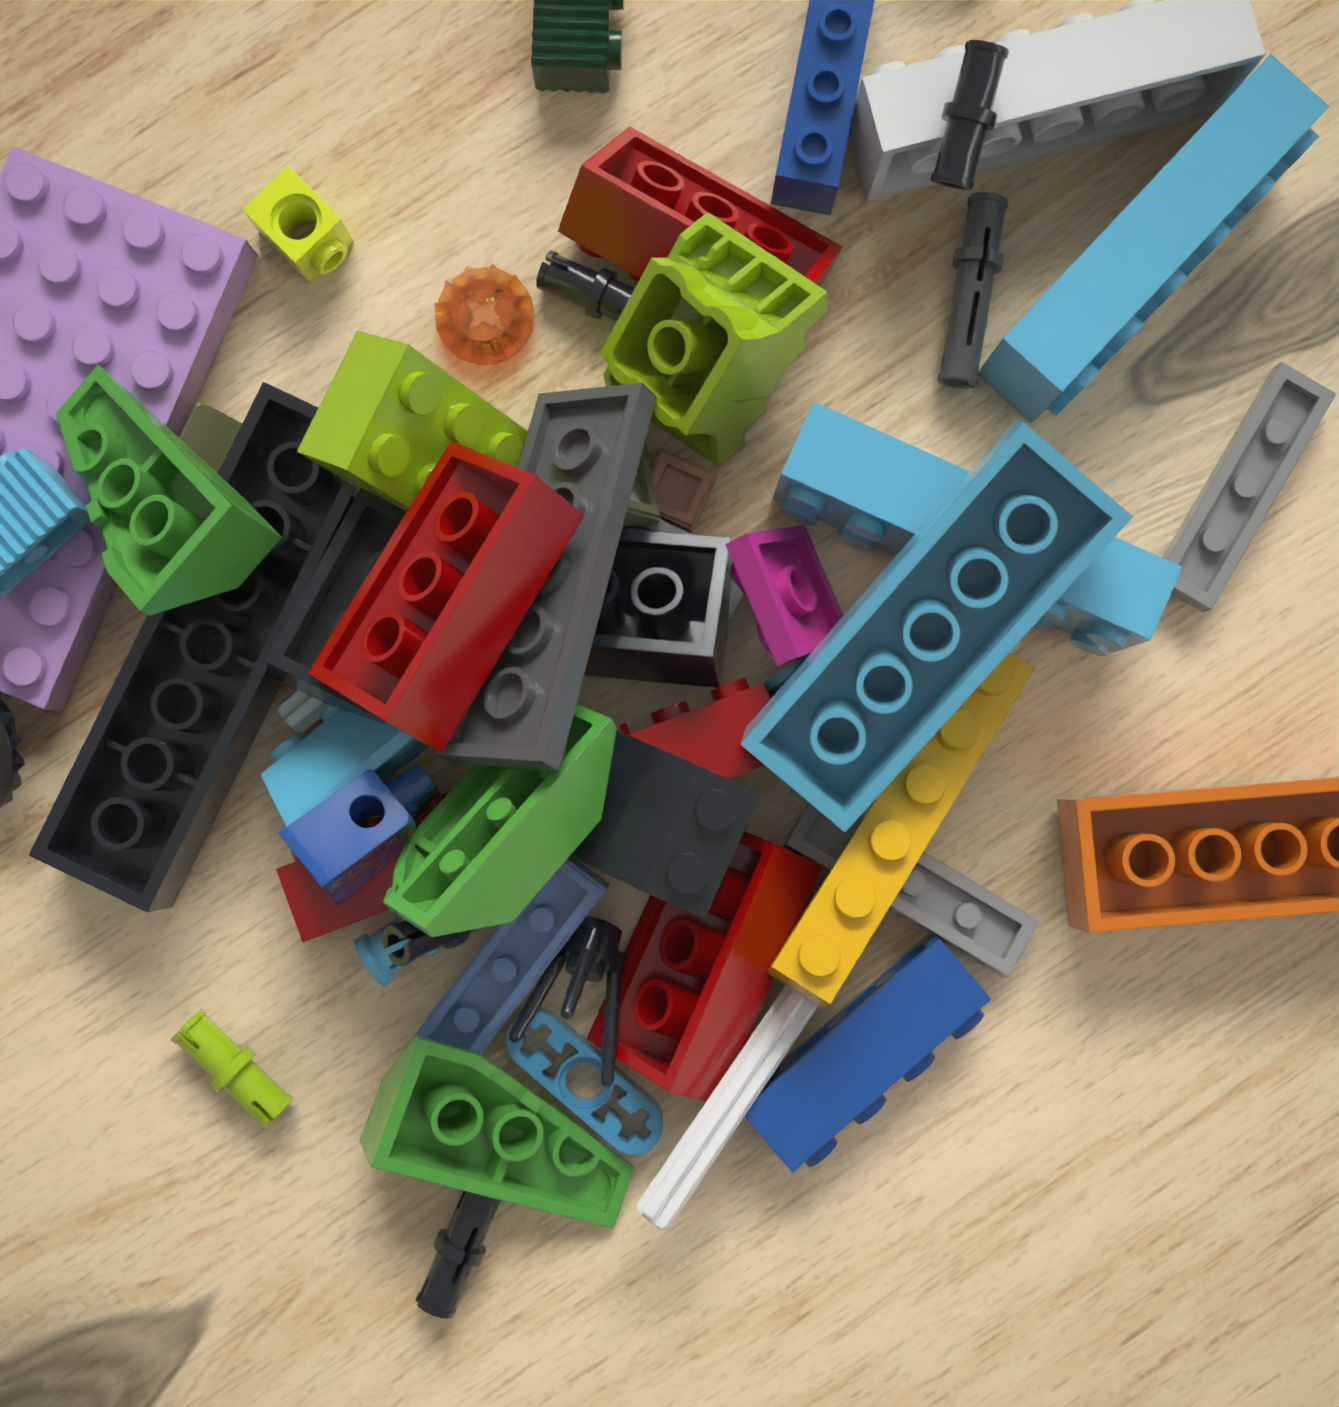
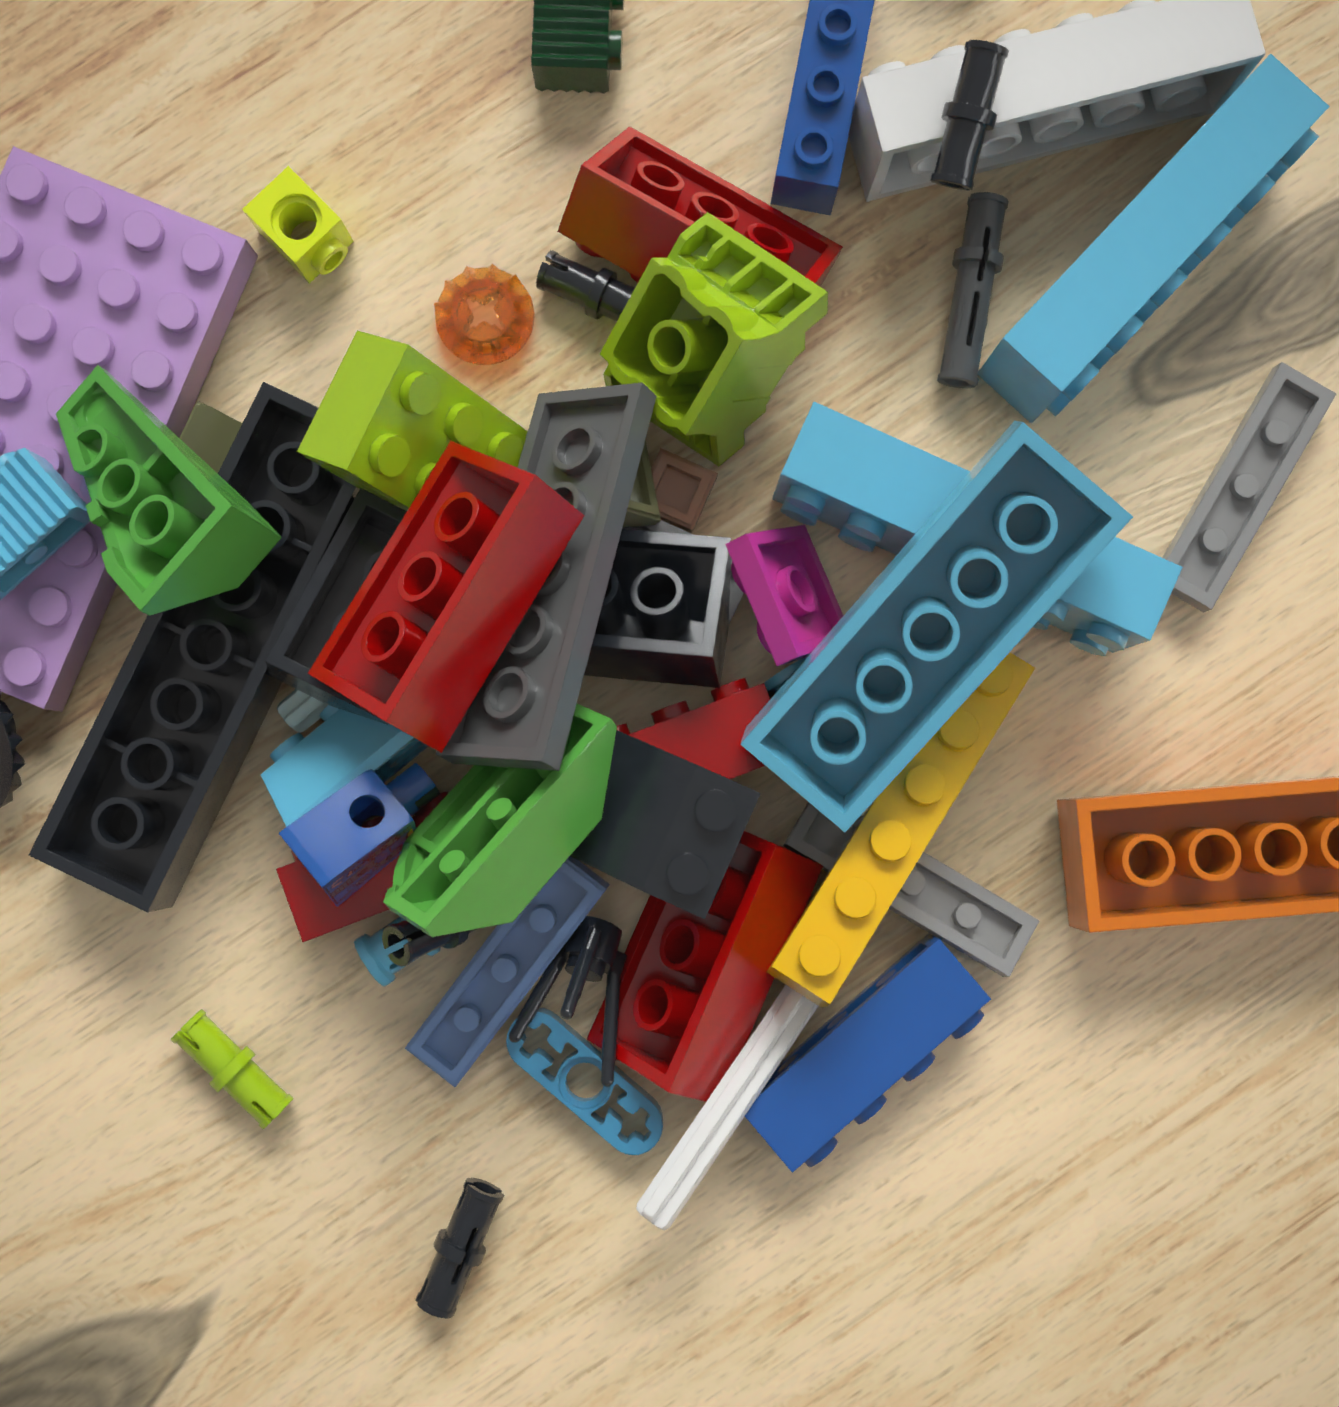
bright green wedge [359,1035,635,1229] -> none

